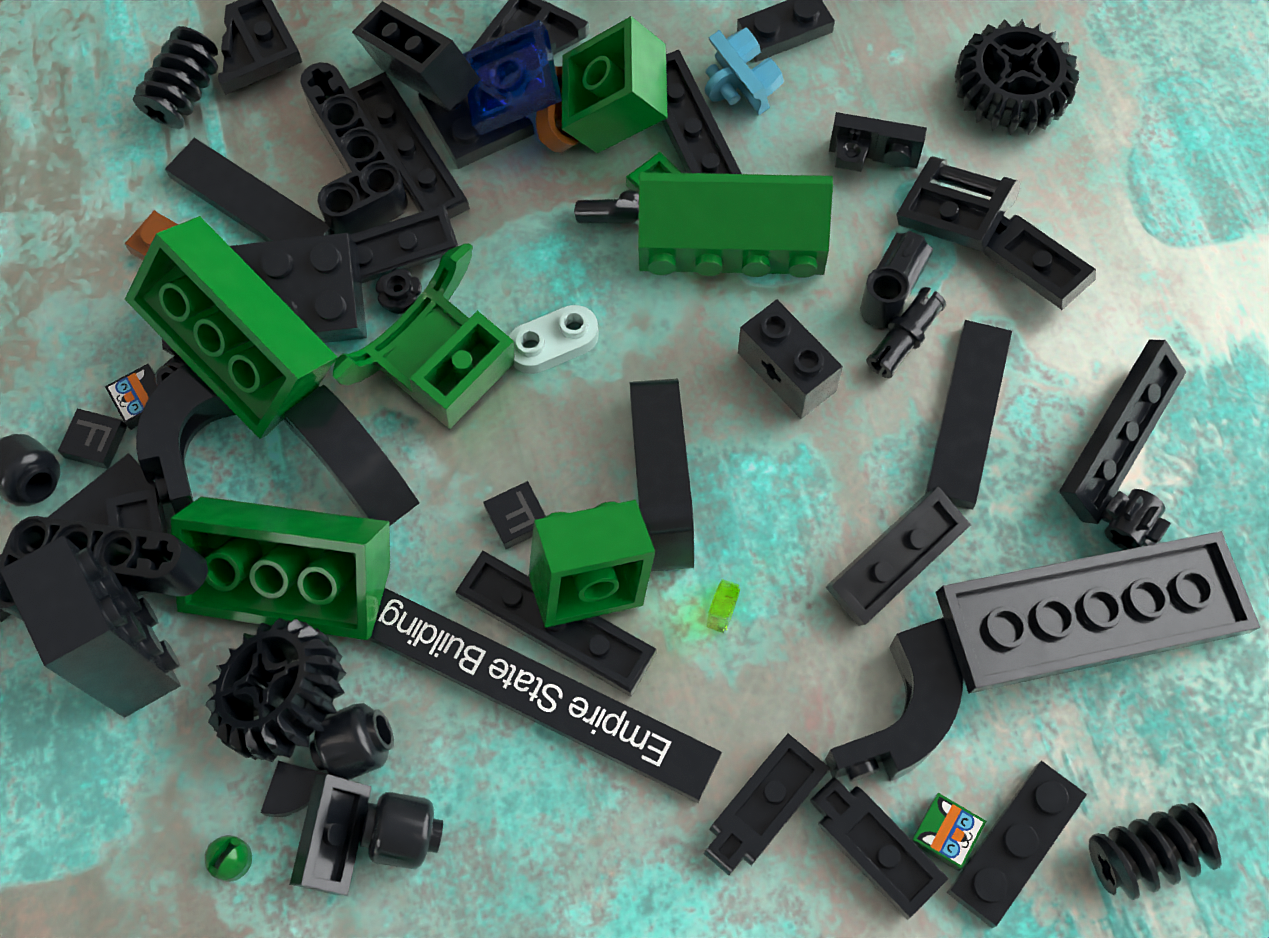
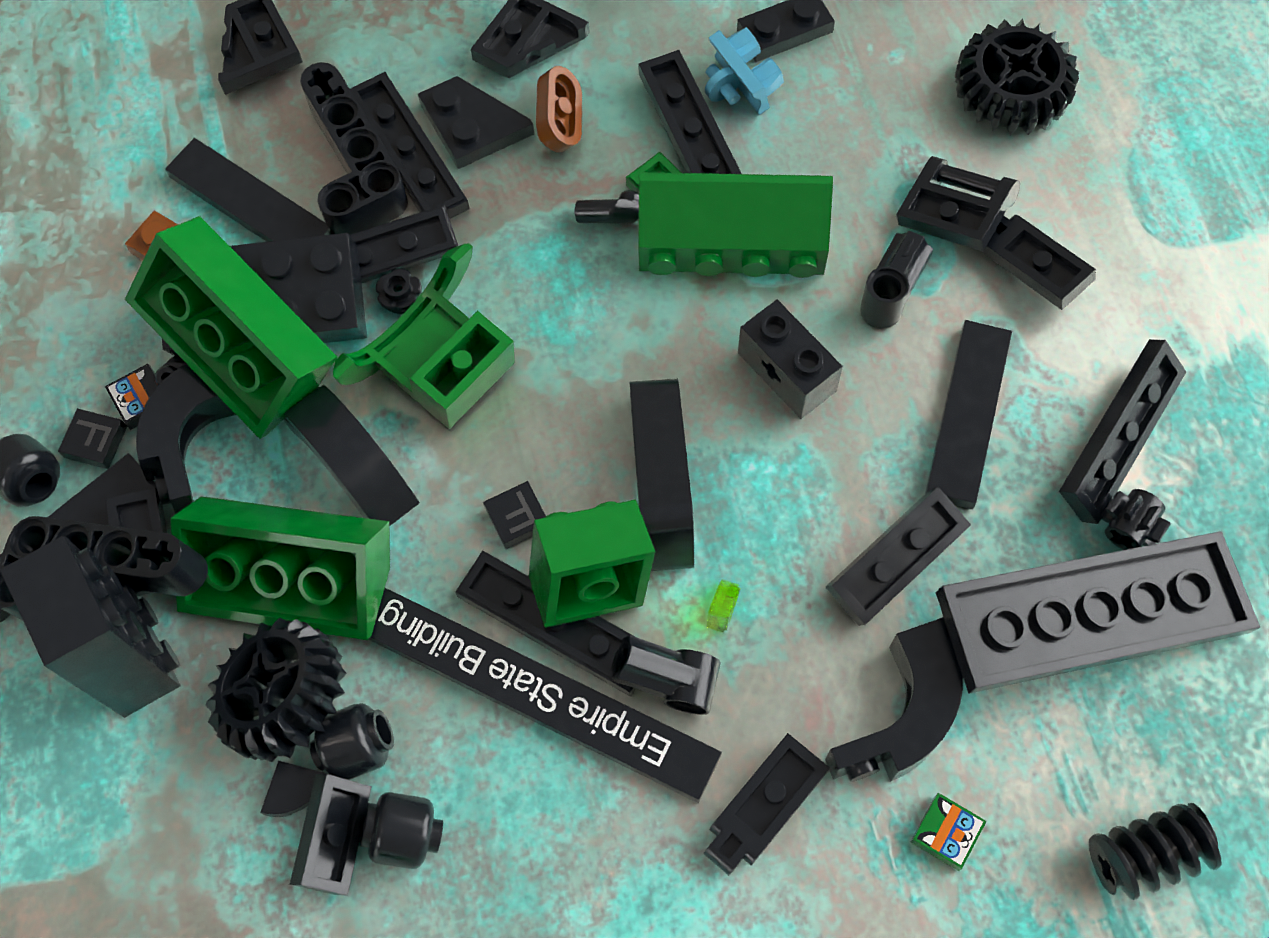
black piece [133,26,218,129] -> none
green hinge [204,835,252,882] -> none
black brick [352,1,481,111] -> none
clear blue plate [463,20,562,135] -> none
light aqua plate [509,305,599,374] -> none
green brick [562,16,668,153] -> none
black hinge [810,777,949,920] -> none
black hinge [829,112,927,172] -> none
black pin [866,287,947,378] -> none
black plate [946,760,1087,928] -> none
none -> black piece [611,635,721,715]

